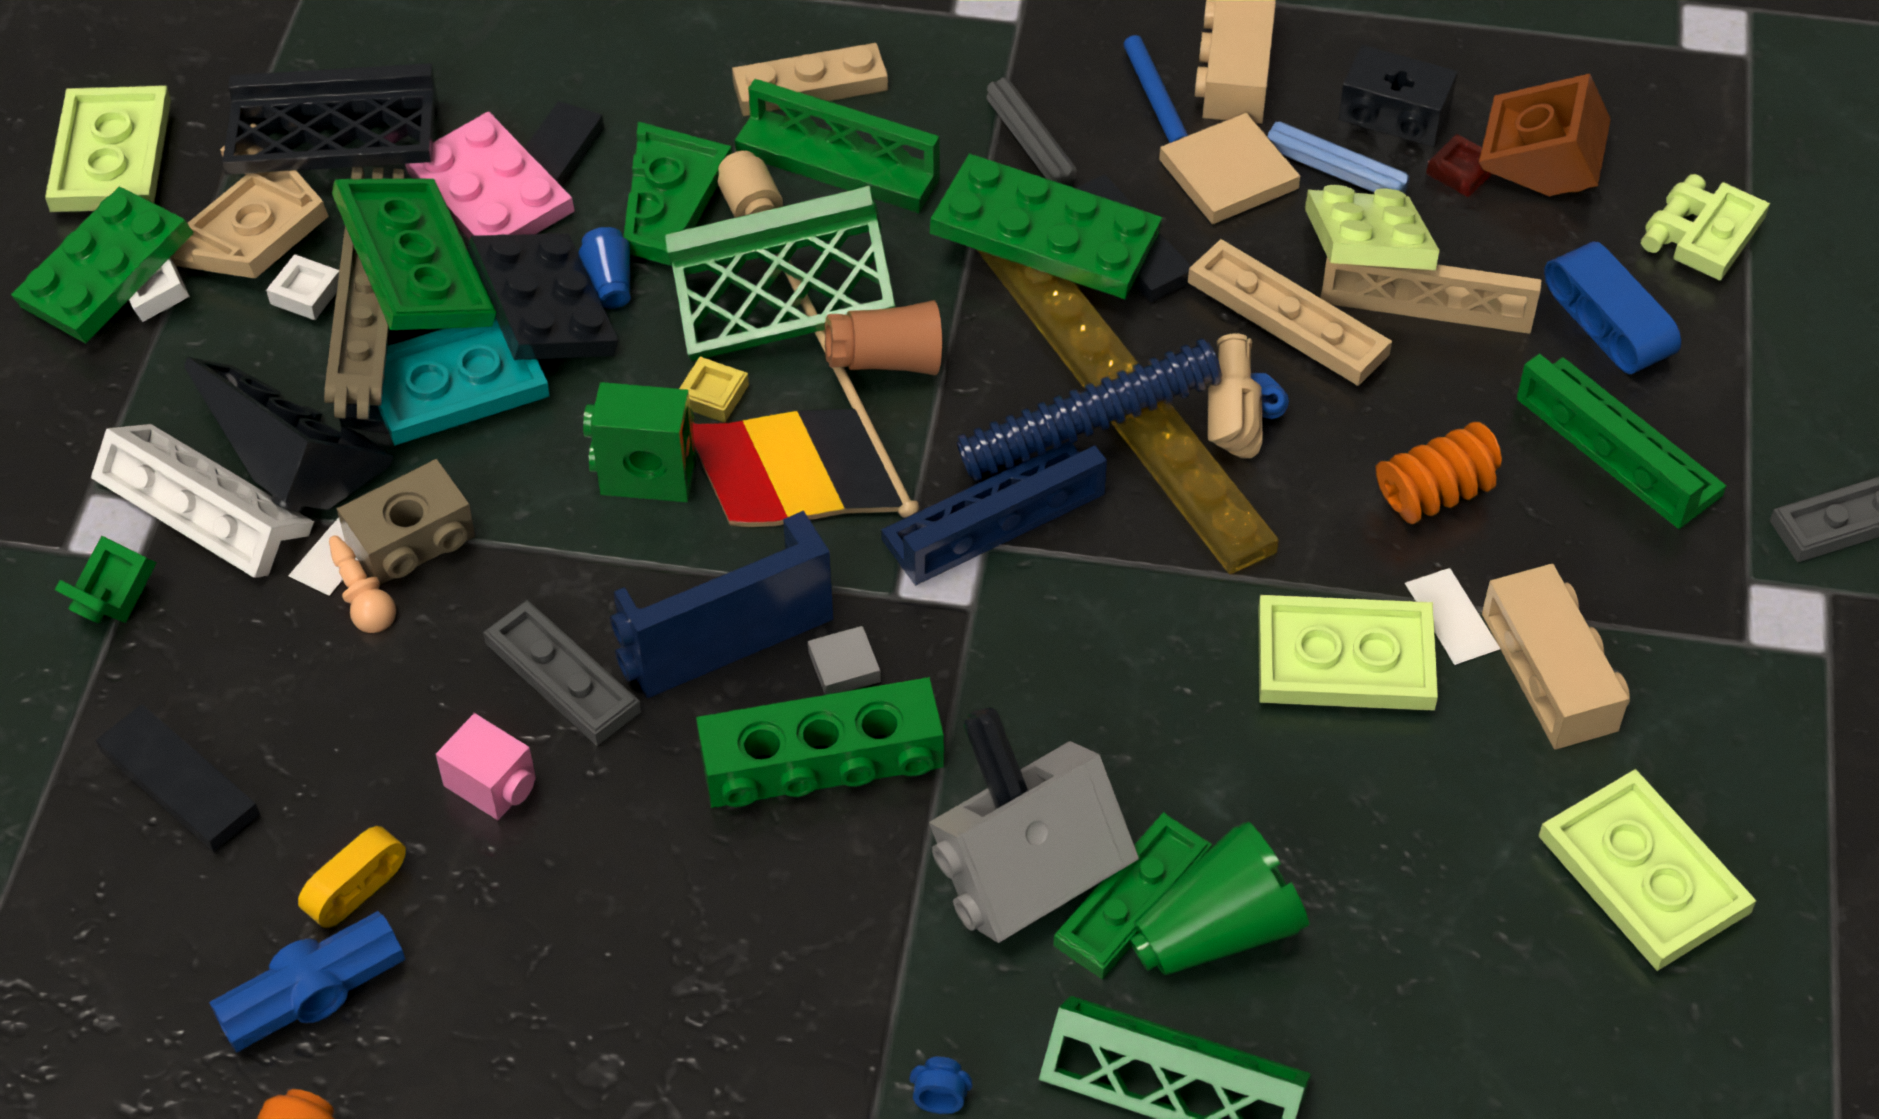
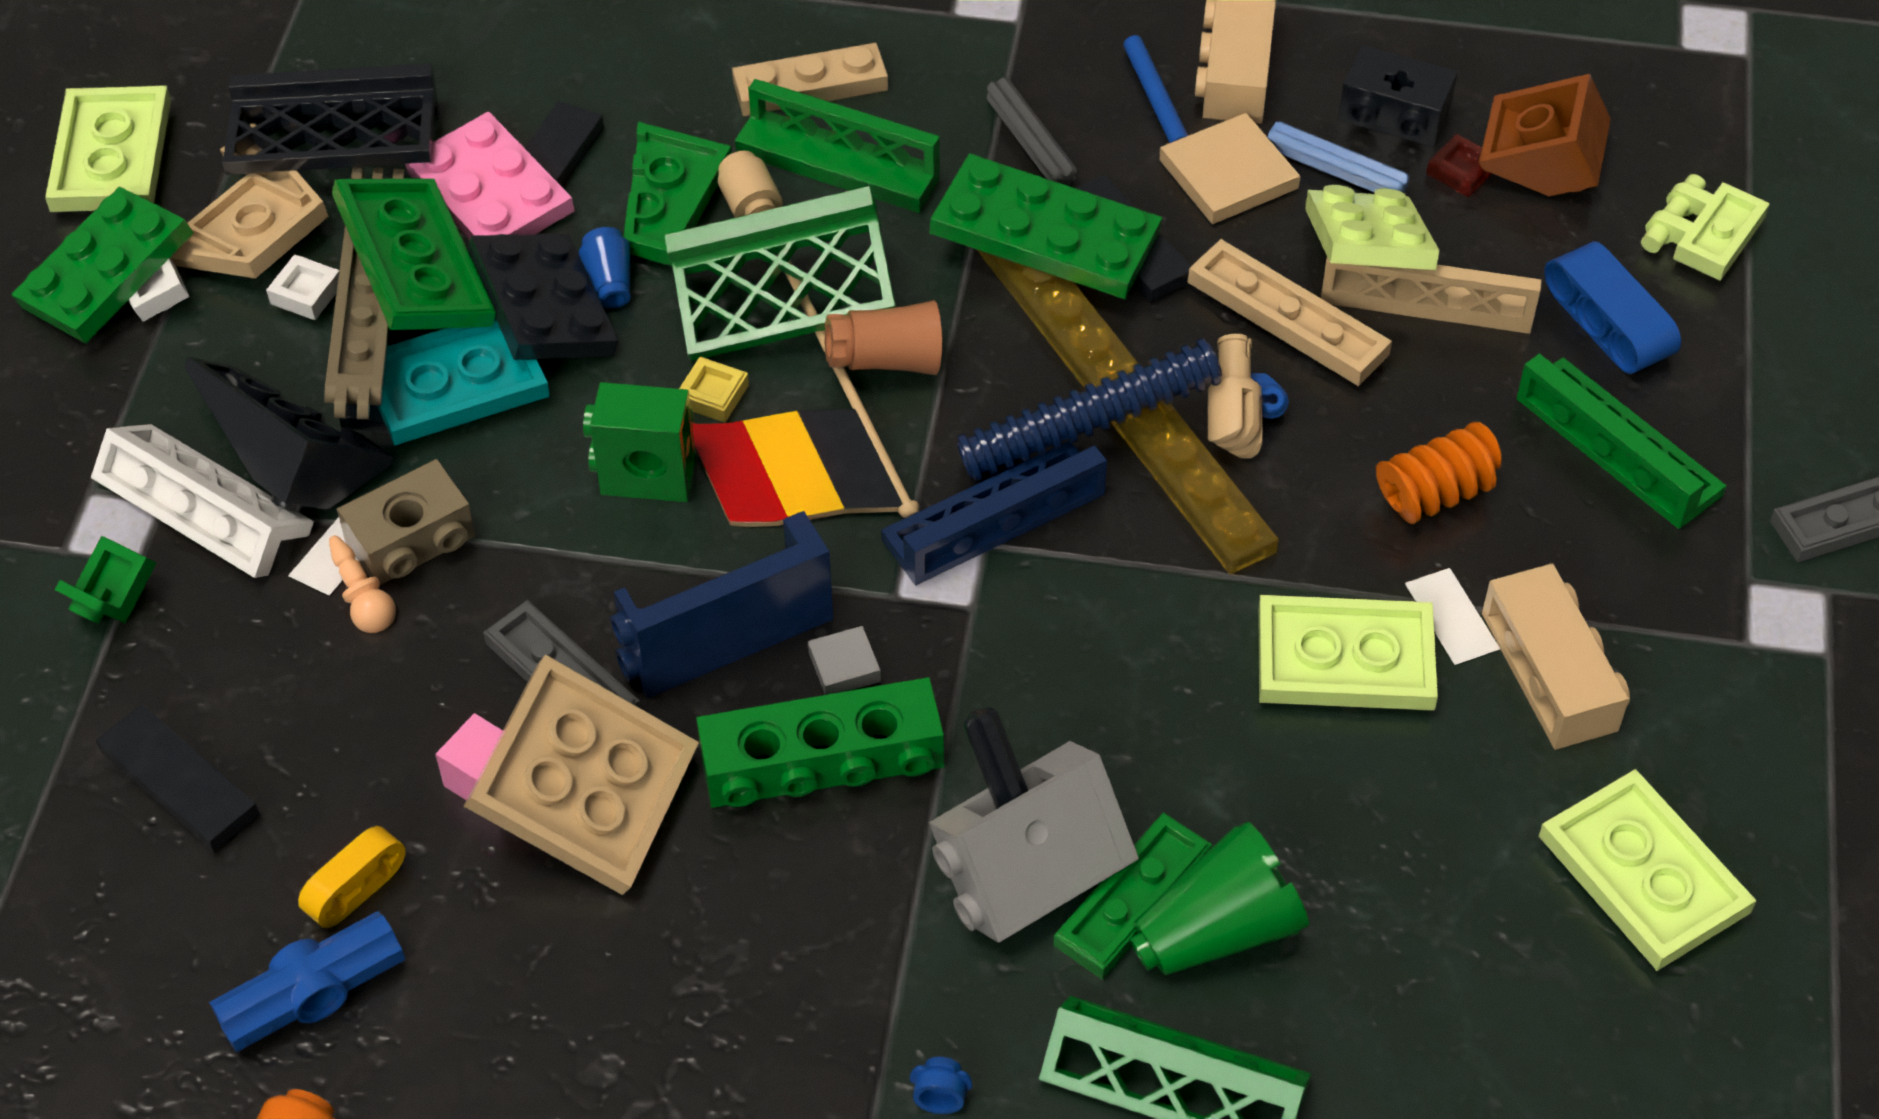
none -> tan plate [464,654,699,895]

